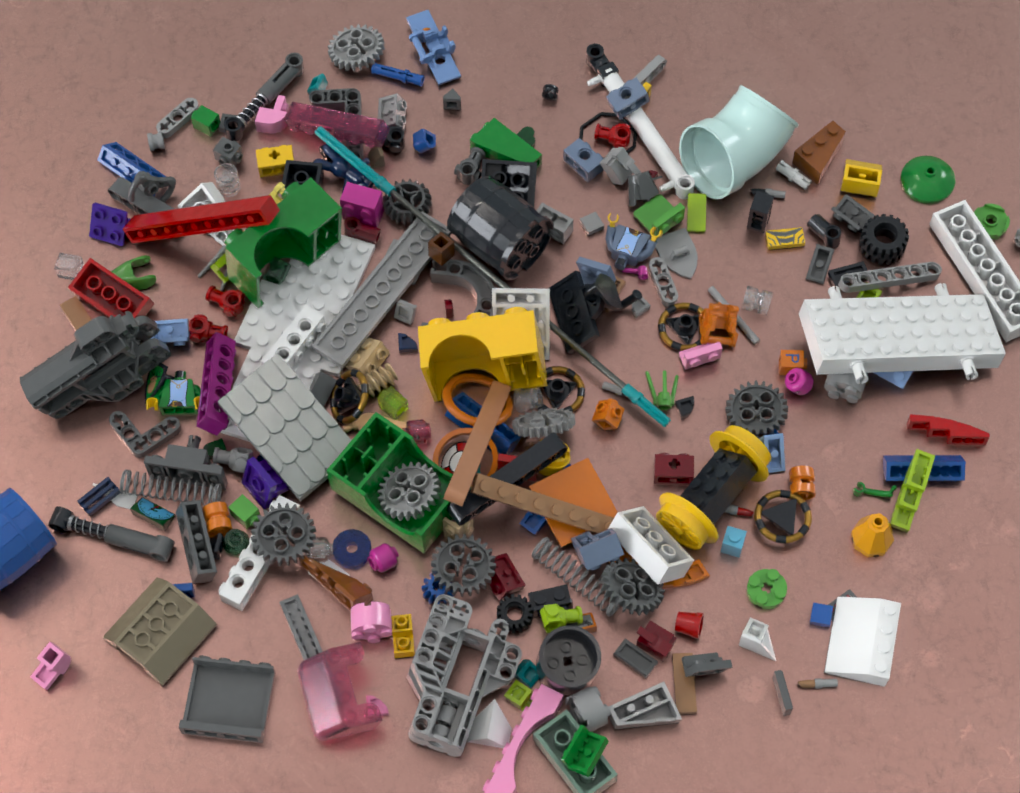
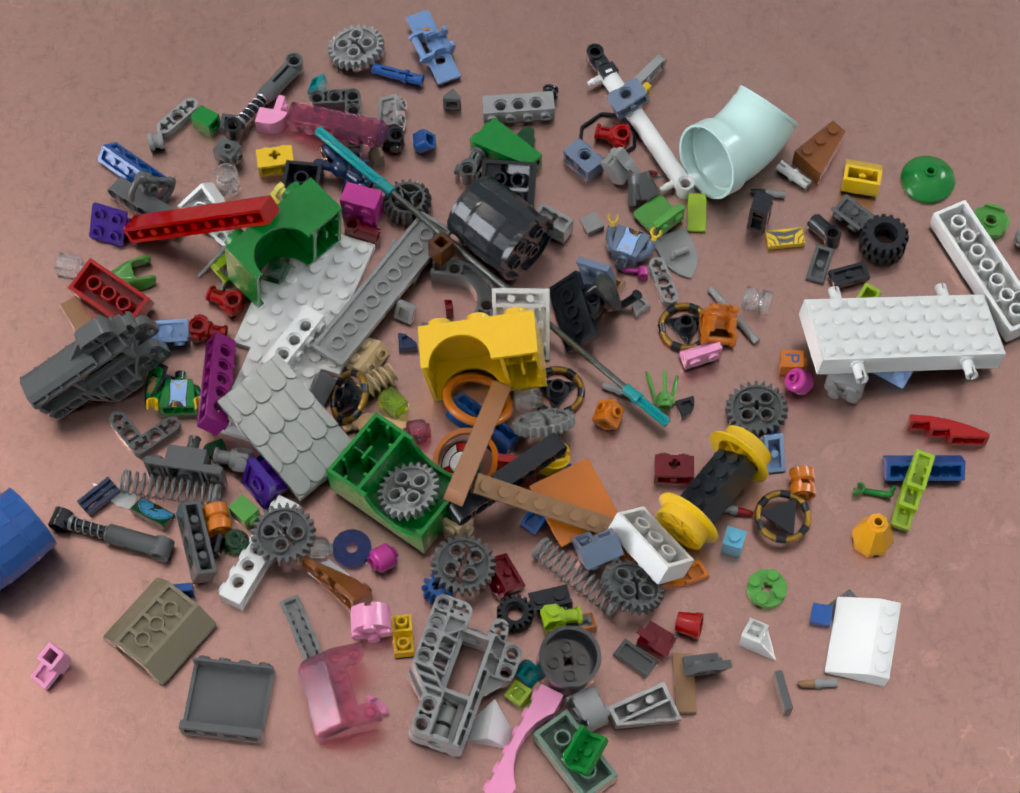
light grey beam [838,262,942,293] -> none
none -> light grey brick [482,91,555,124]

